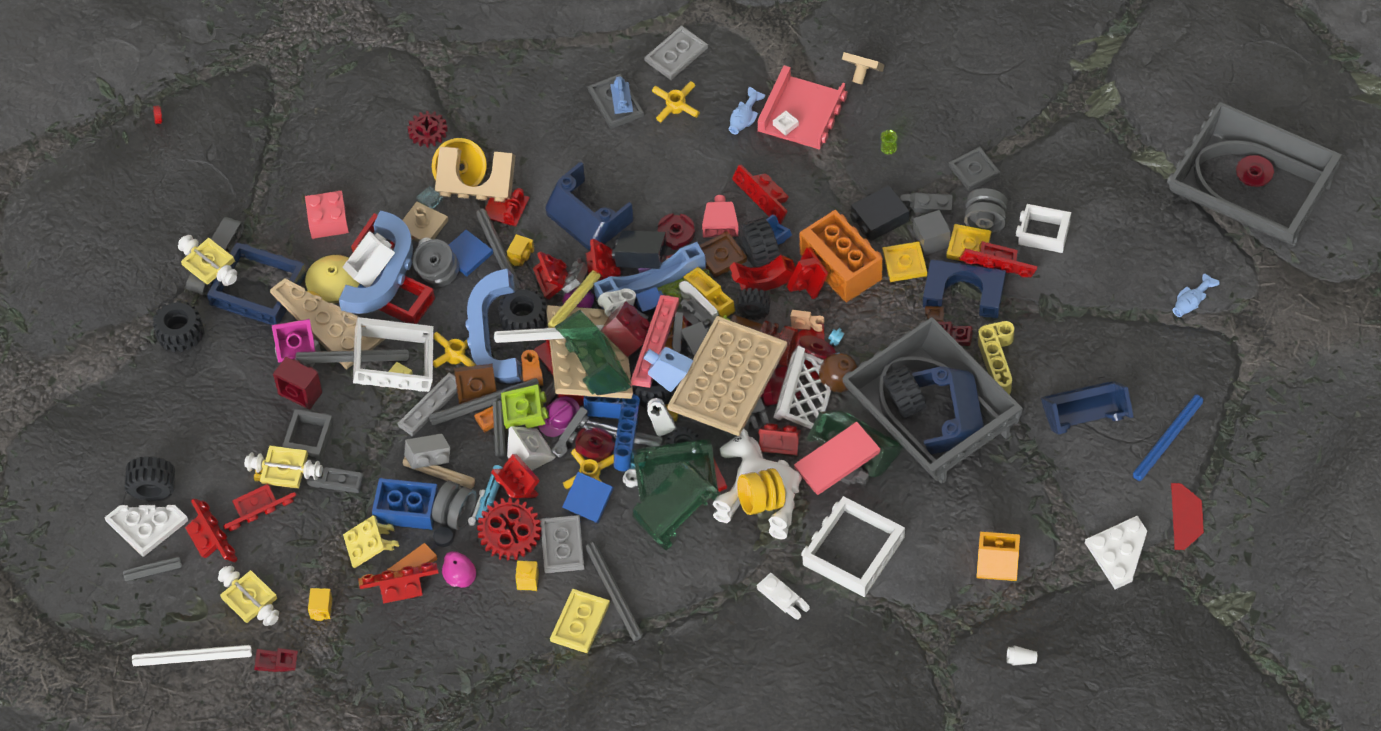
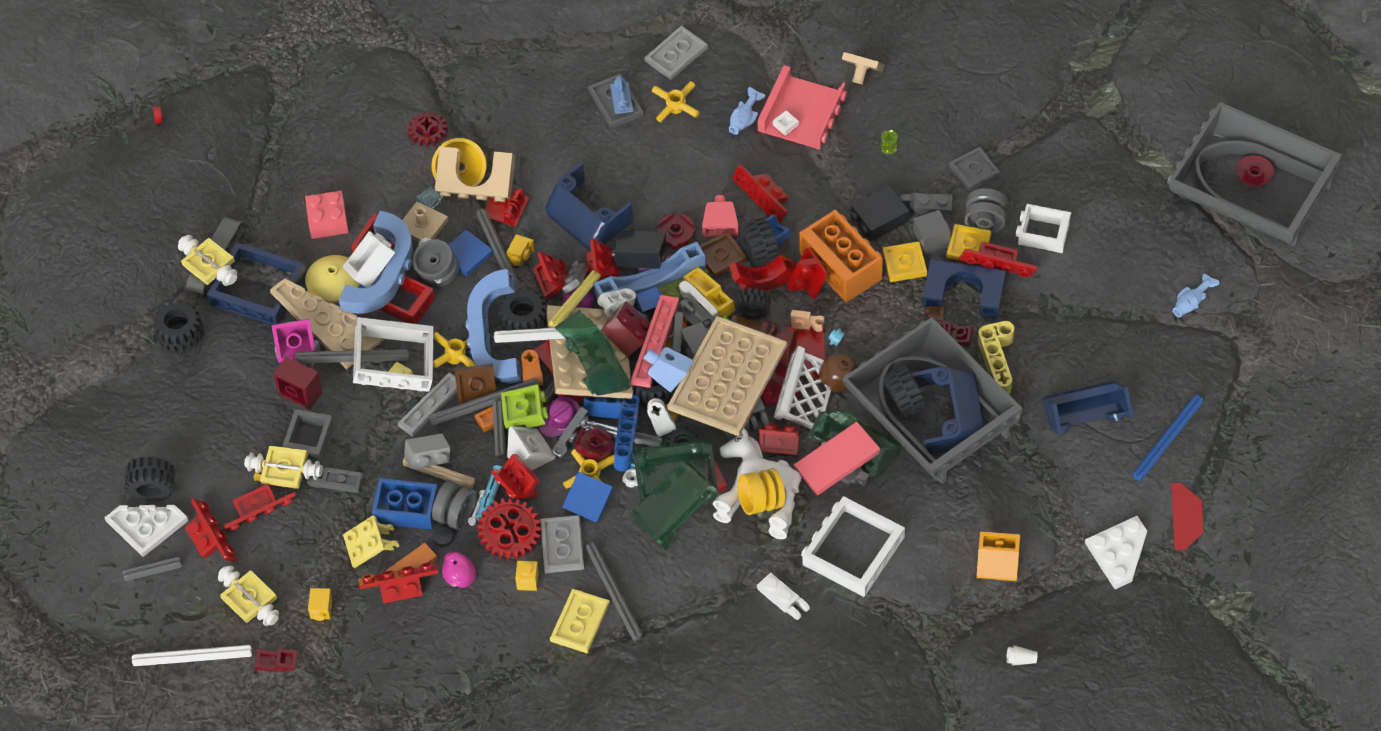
dark red dish [799,335,836,359] -> none

